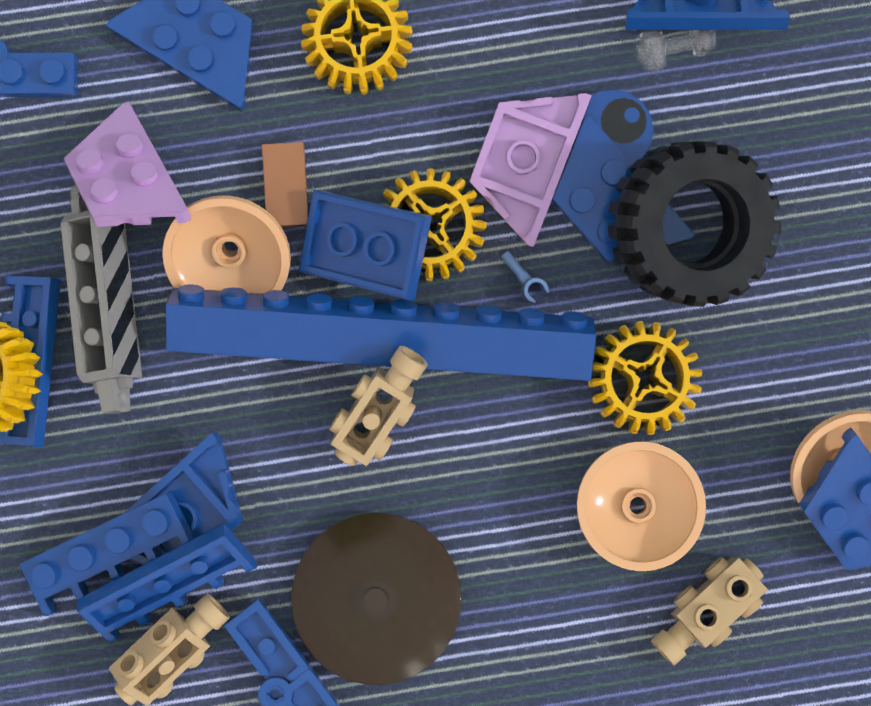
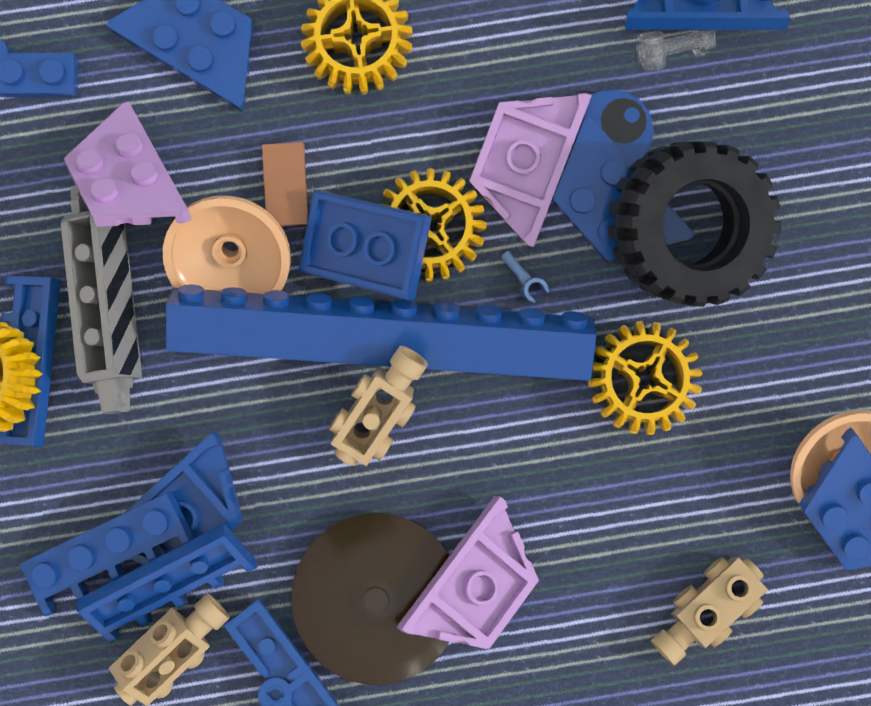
light nougat dish [577,442,706,571] -> none
none -> lavender wing [396,496,539,649]

